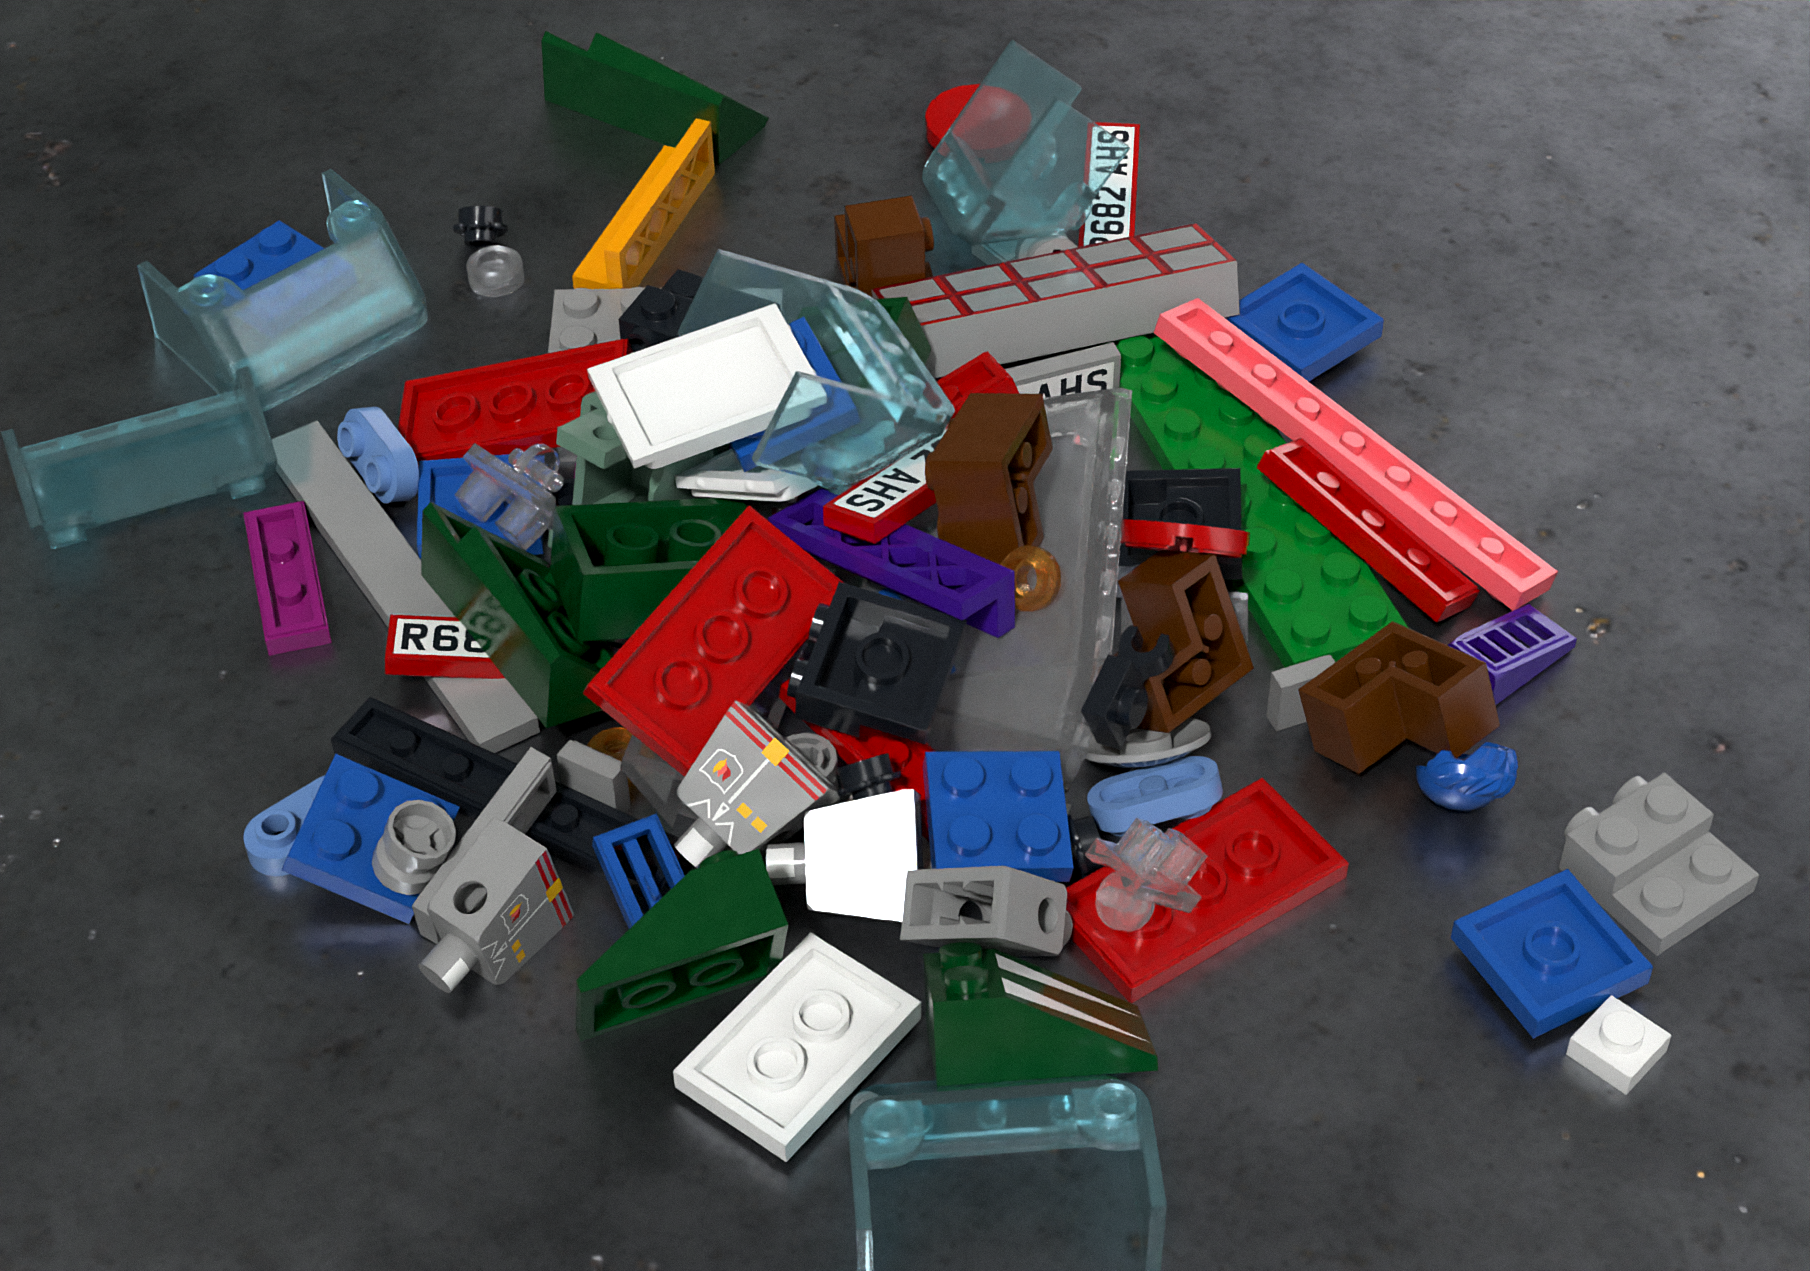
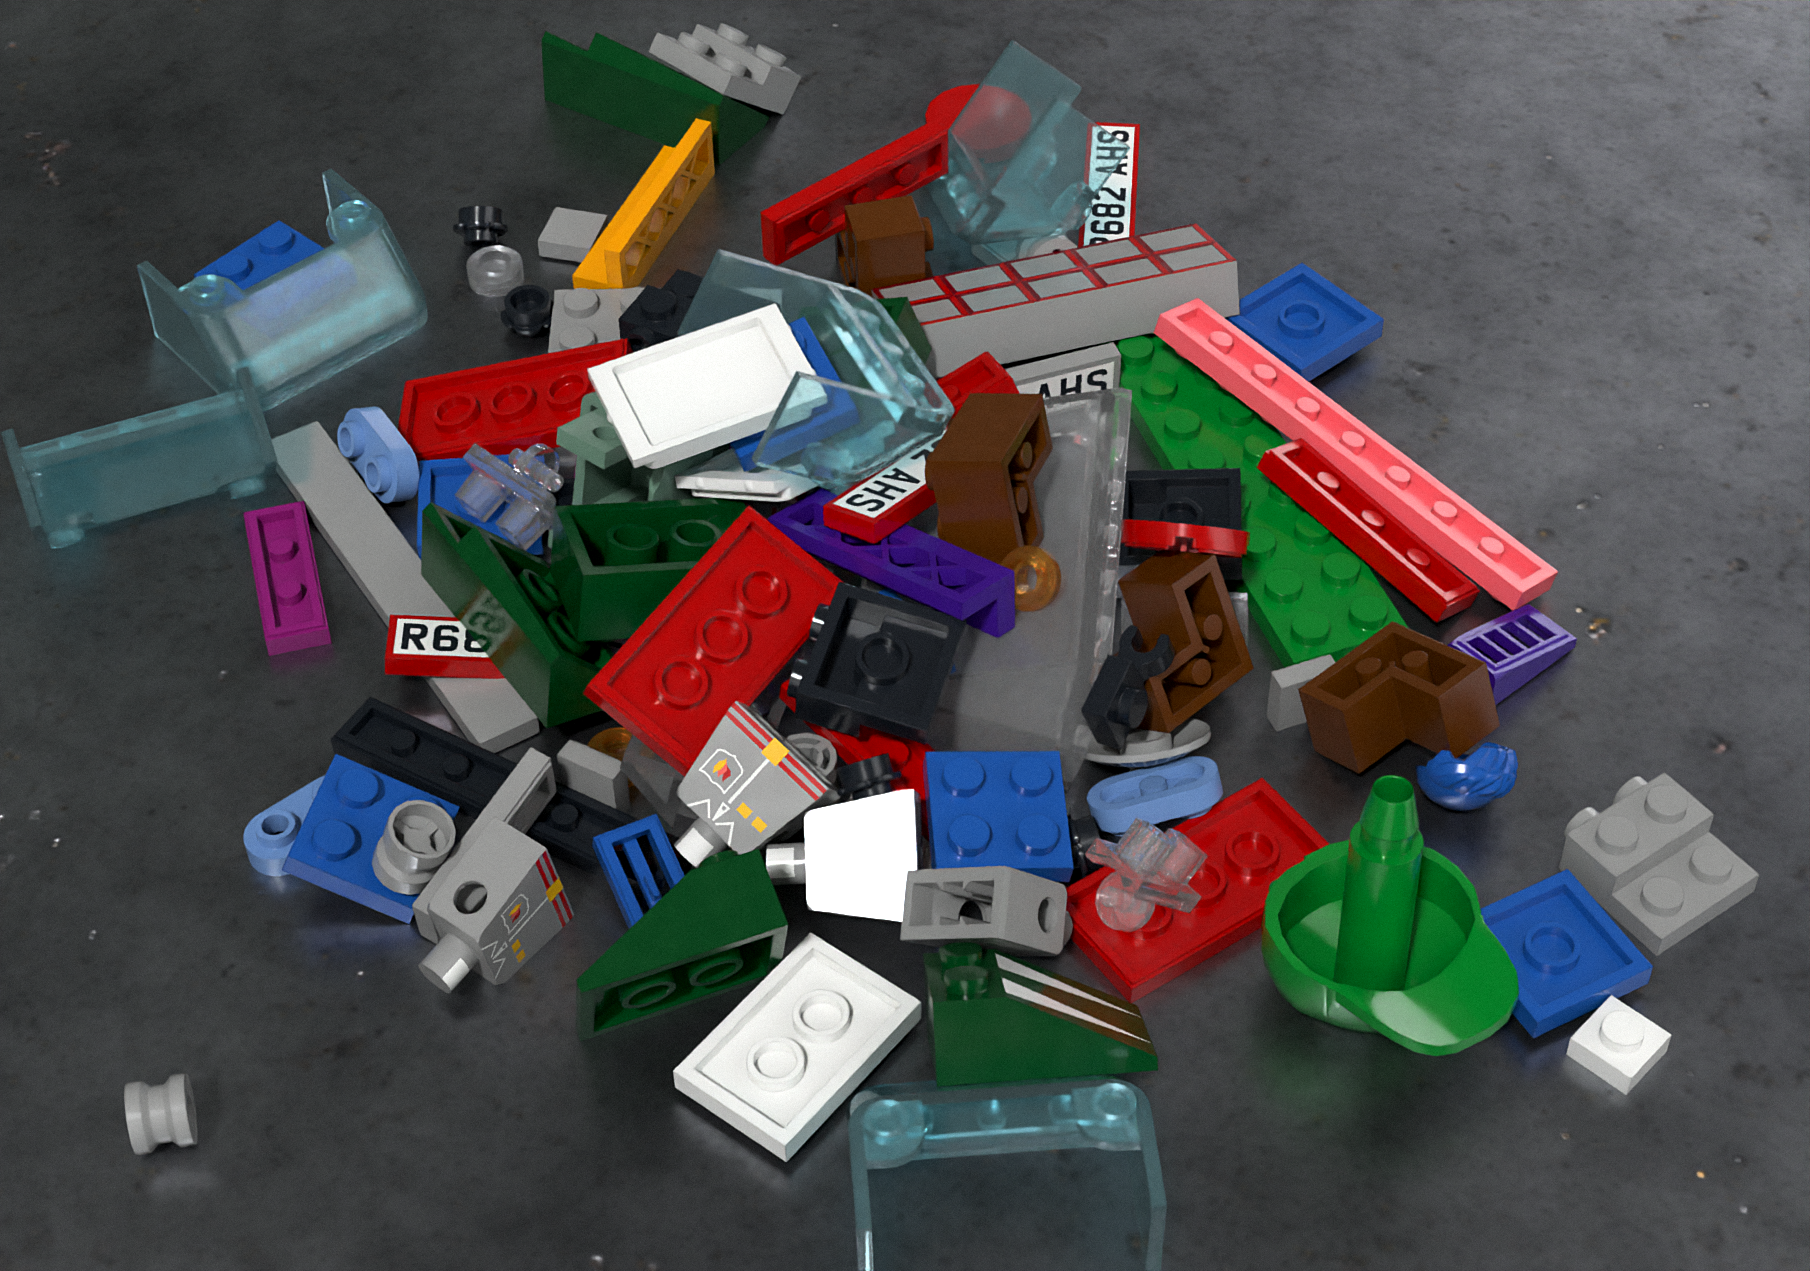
none -> light grey wheel [124,1072,198,1156]
none -> black plate [501,285,553,337]
none -> light grey tile [537,207,609,263]
none -> light grey plate [648,23,801,115]
none -> red tile [760,119,948,267]
none -> green piece [1261,775,1519,1056]

